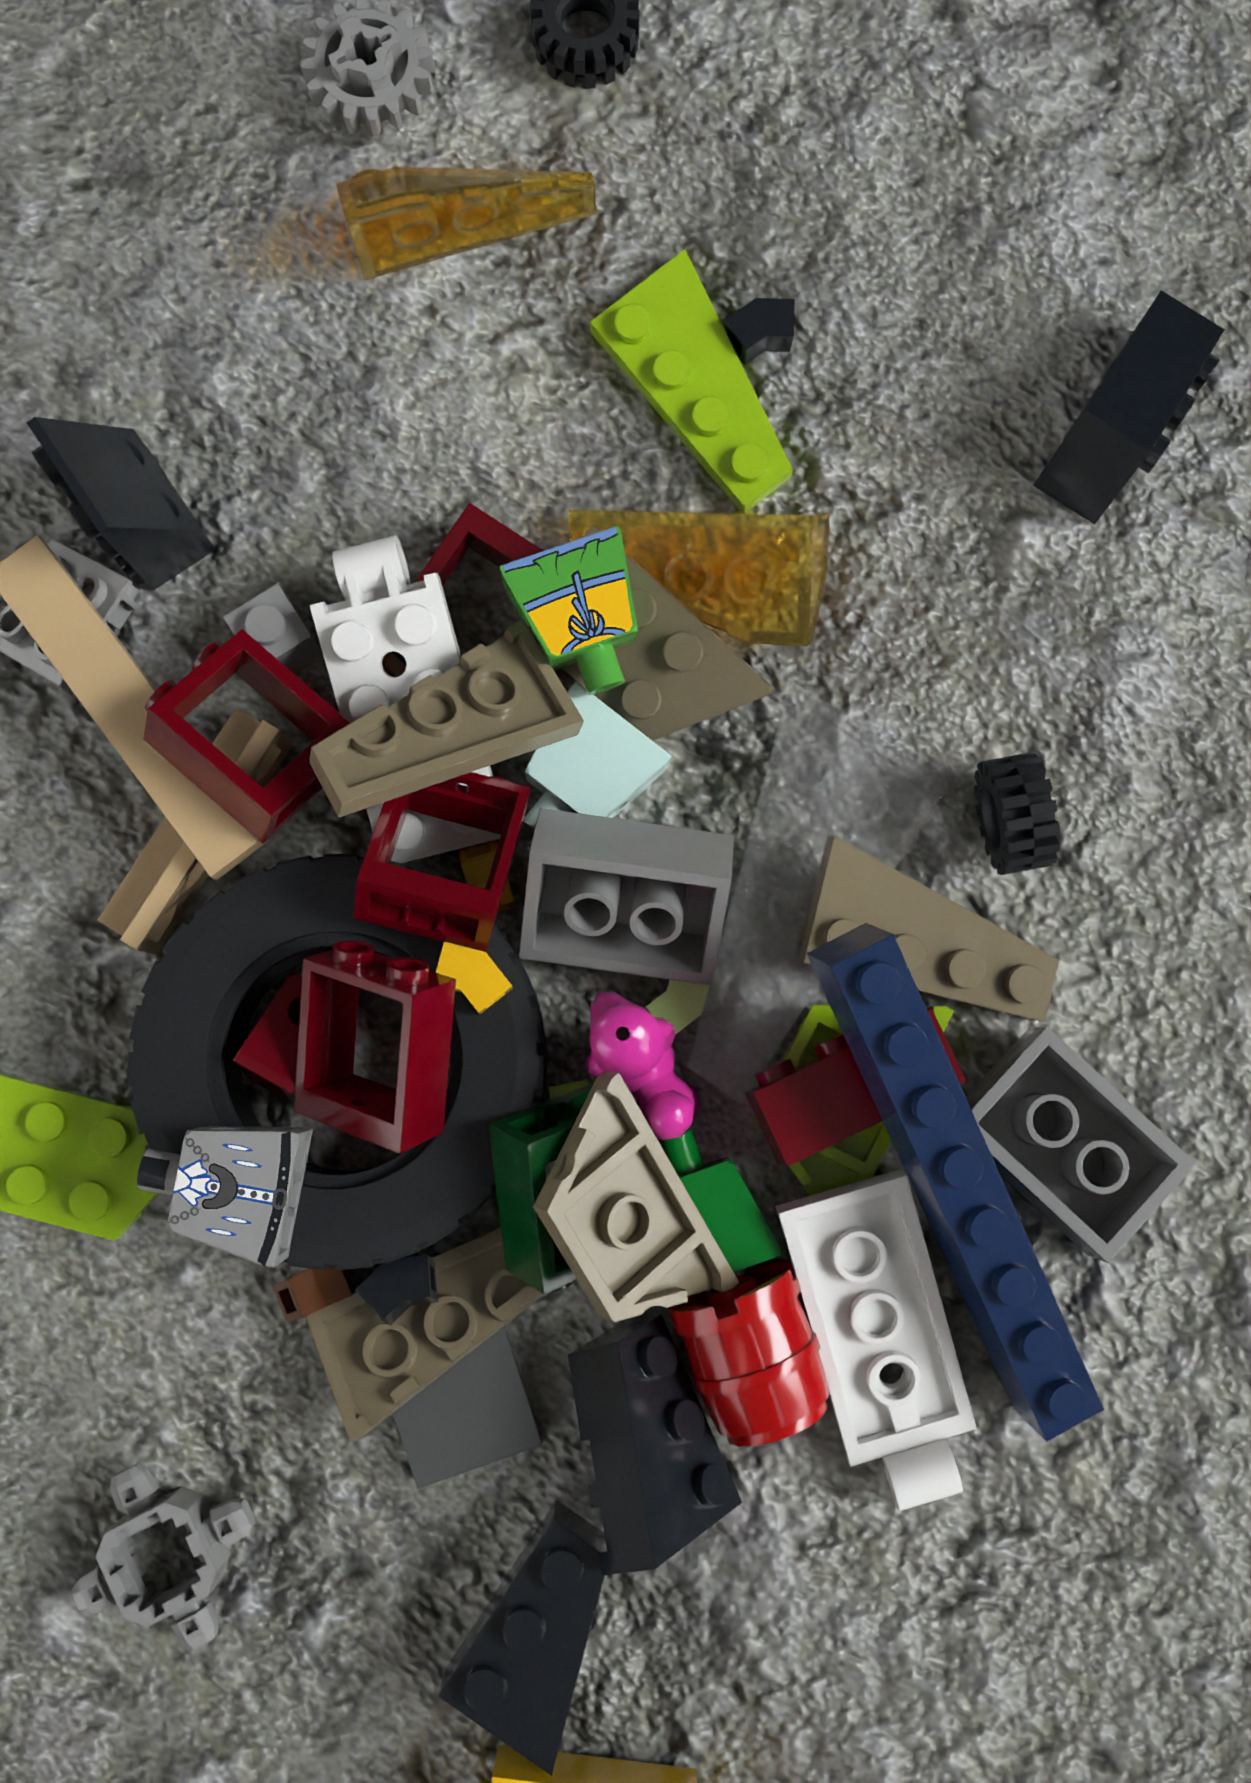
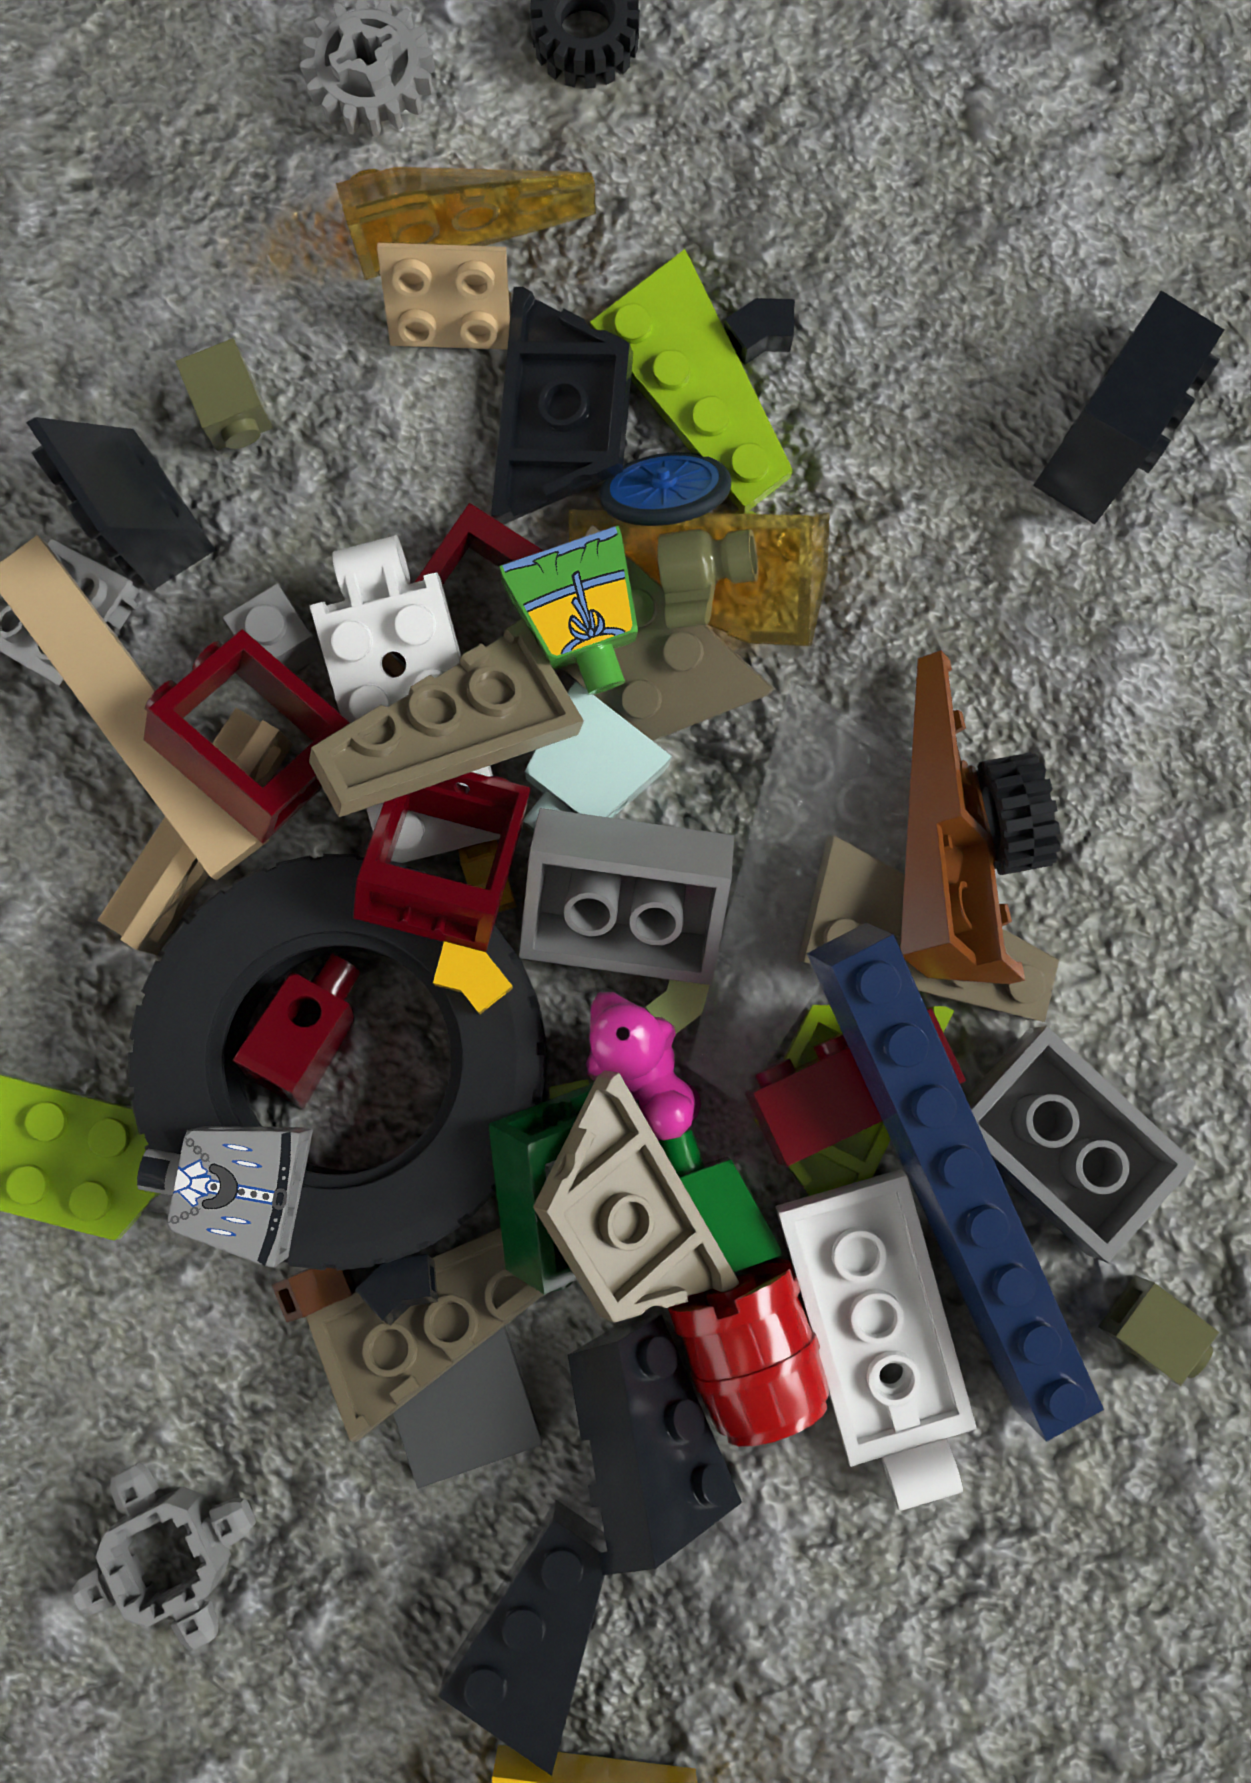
dark red window [294,940,456,1154] -> none
none -> olive brick [175,338,273,451]
none -> tan hinge [377,243,513,350]
none -> black wing [491,287,633,524]
none -> wheel [600,452,731,526]
none -> olive piece [658,529,758,629]
none -> dark orange wedge [900,650,1025,984]
none -> olive brick [1098,1275,1219,1386]

